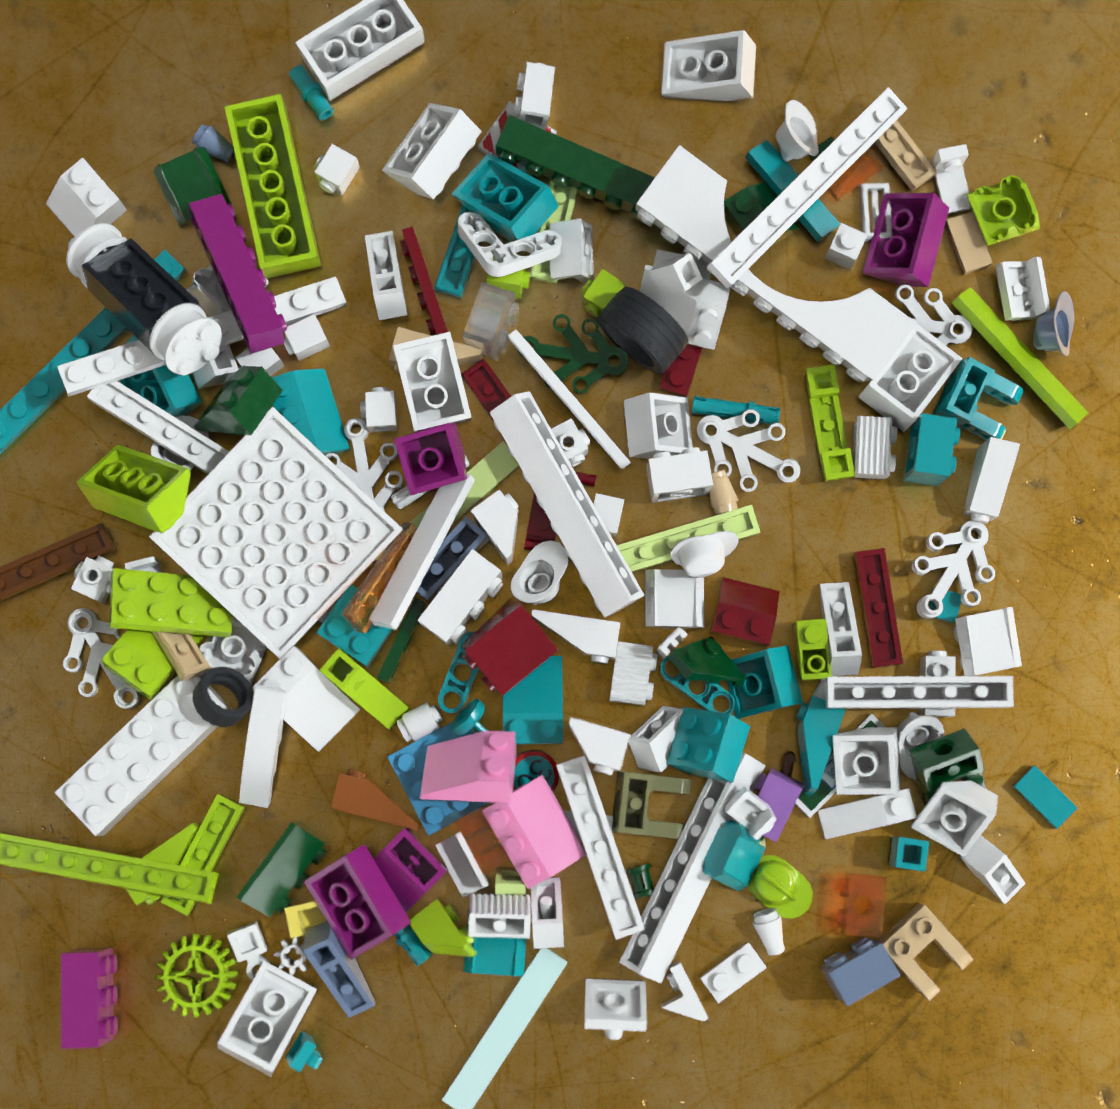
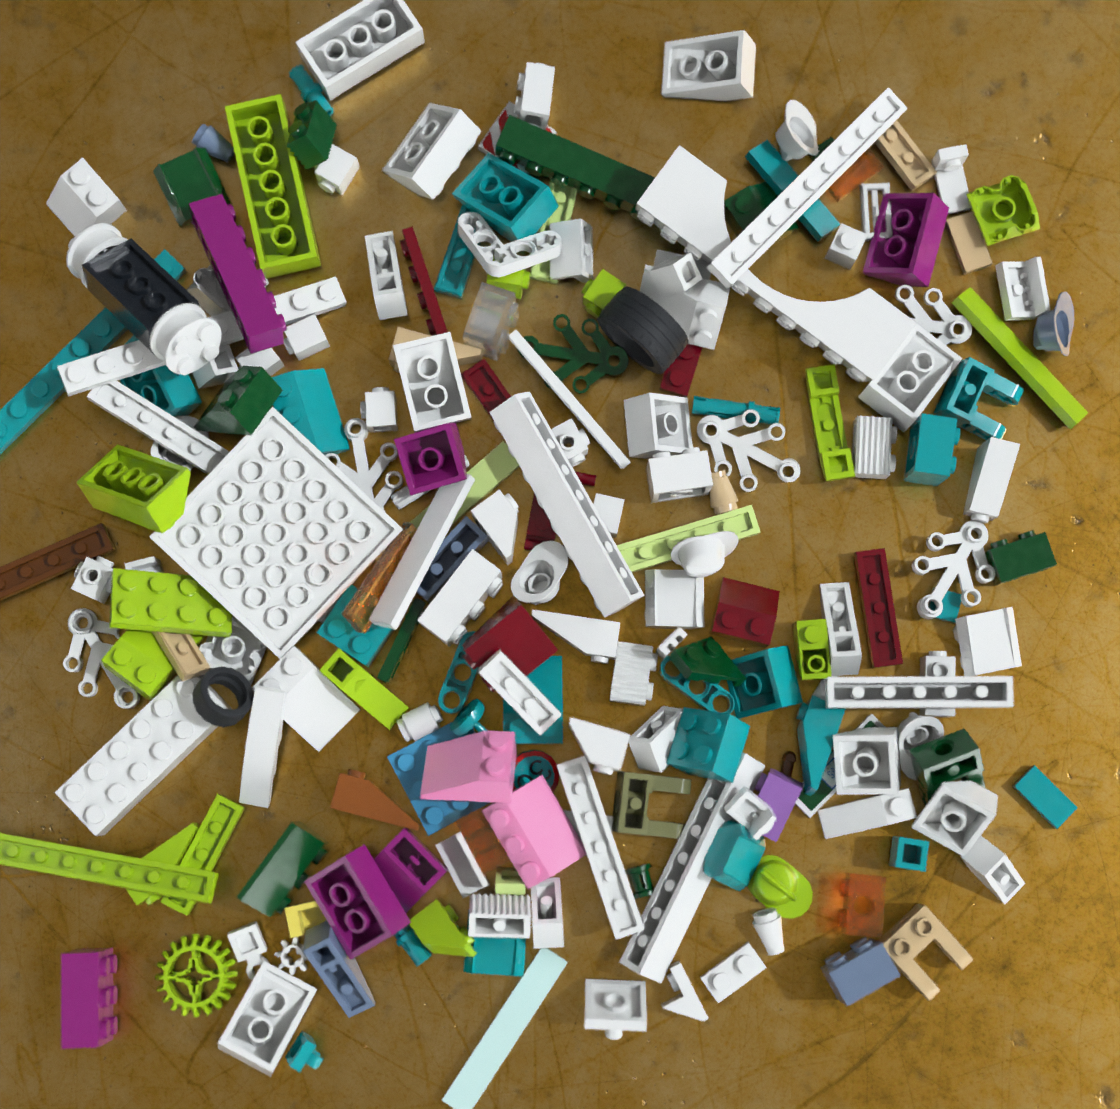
none -> dark green brick [287,100,337,169]
none -> white plate [478,649,562,735]
none -> dark green brick [985,530,1057,586]

